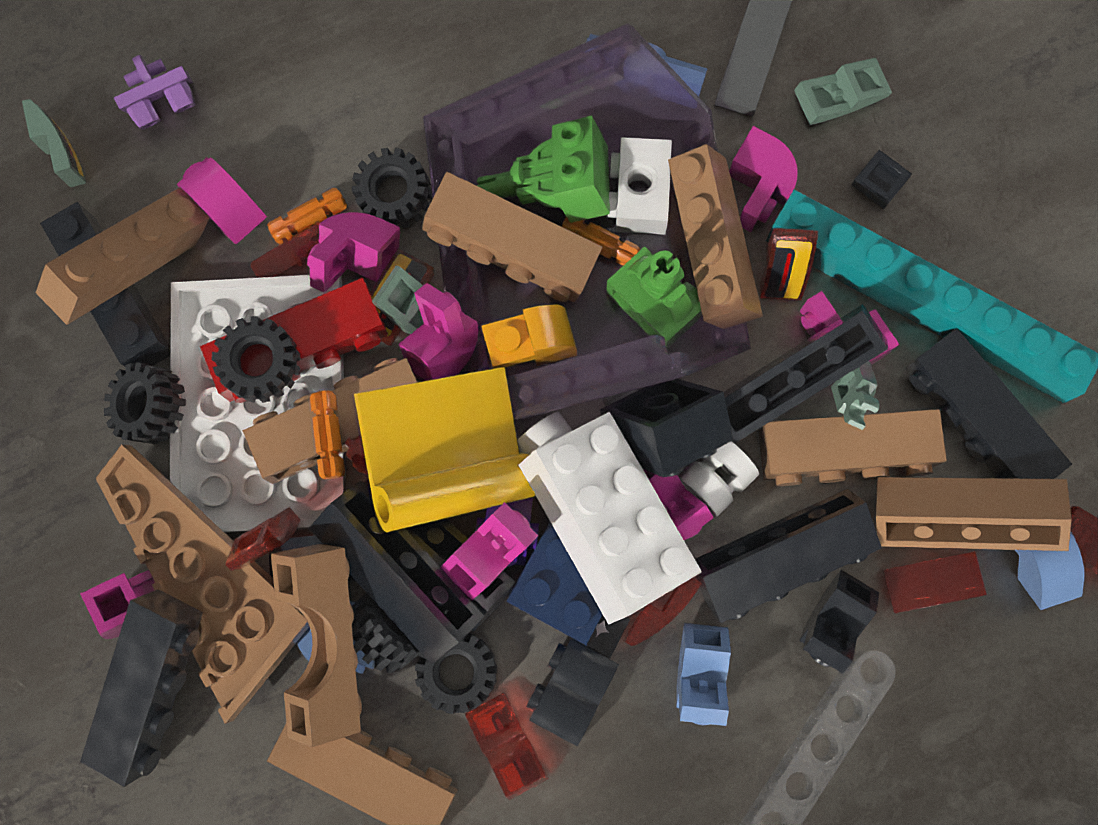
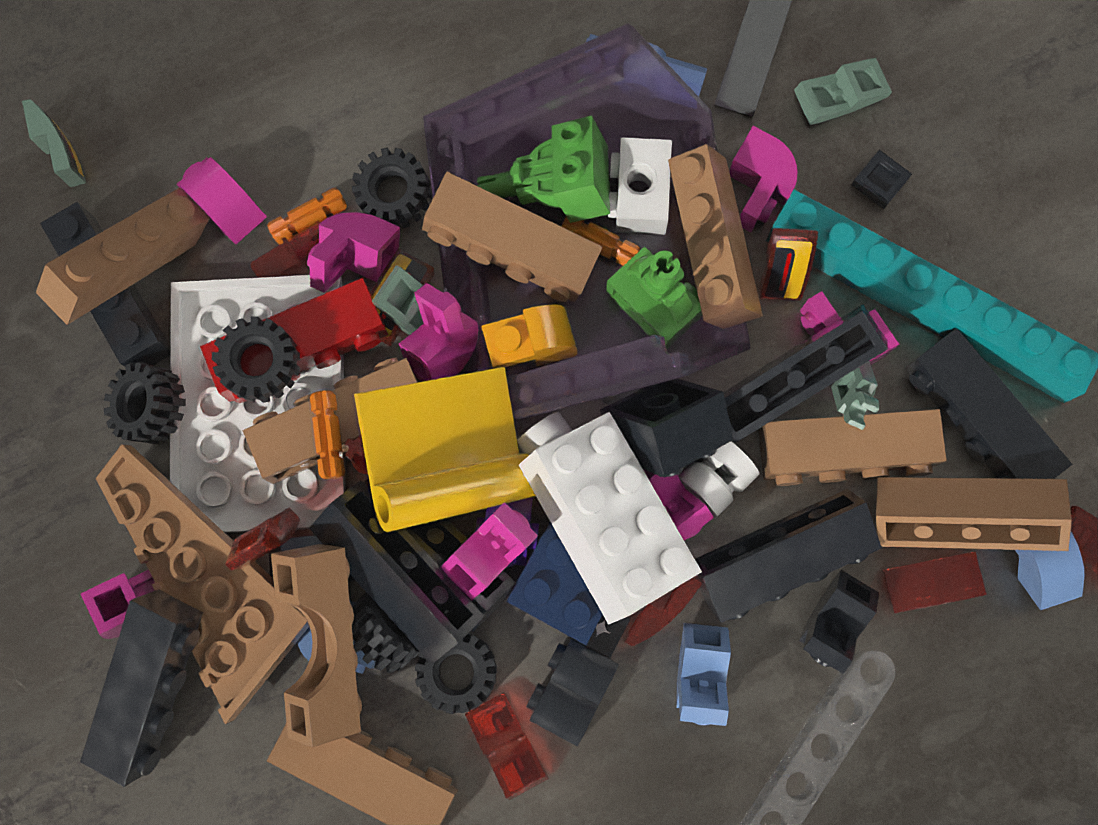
medium lavender hips [114,55,196,130] -> none

